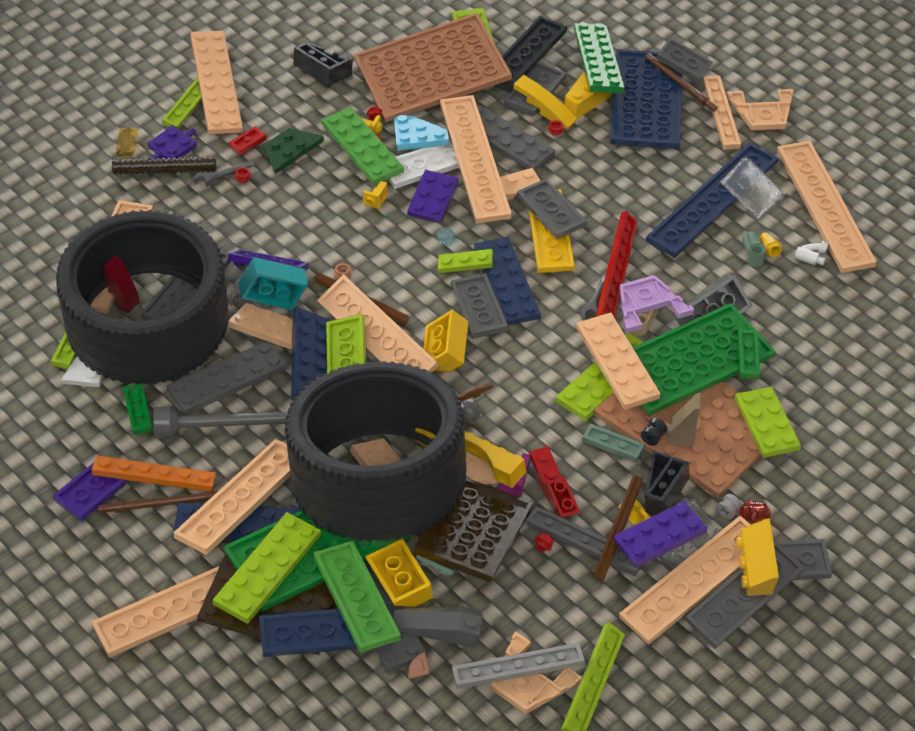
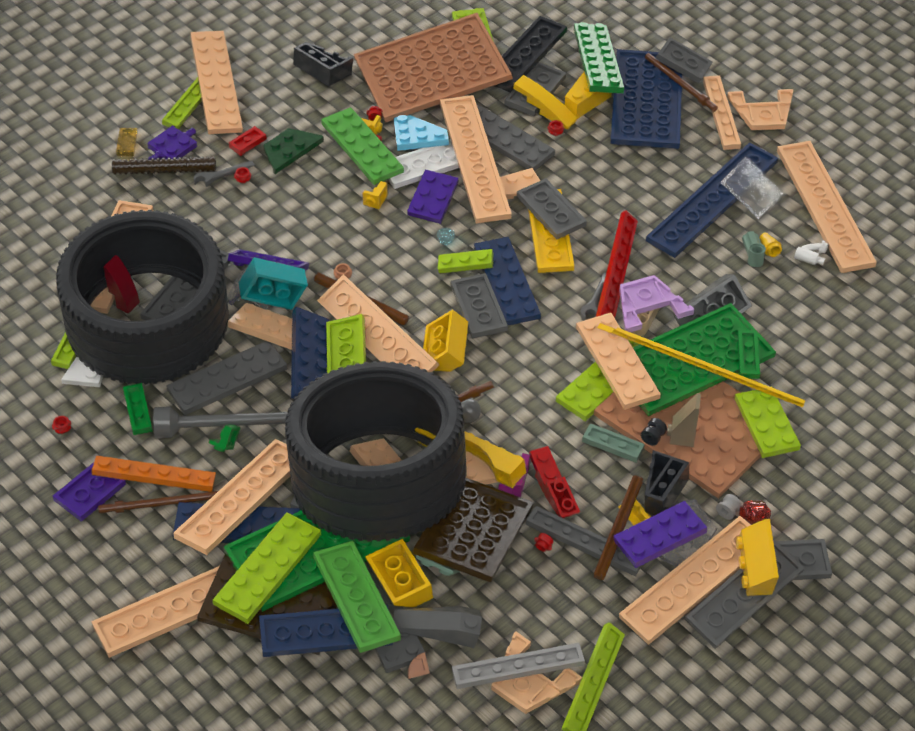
none -> red plate [52,416,72,434]
none -> green bracket [208,425,241,452]
none -> yellow piece [597,323,805,408]

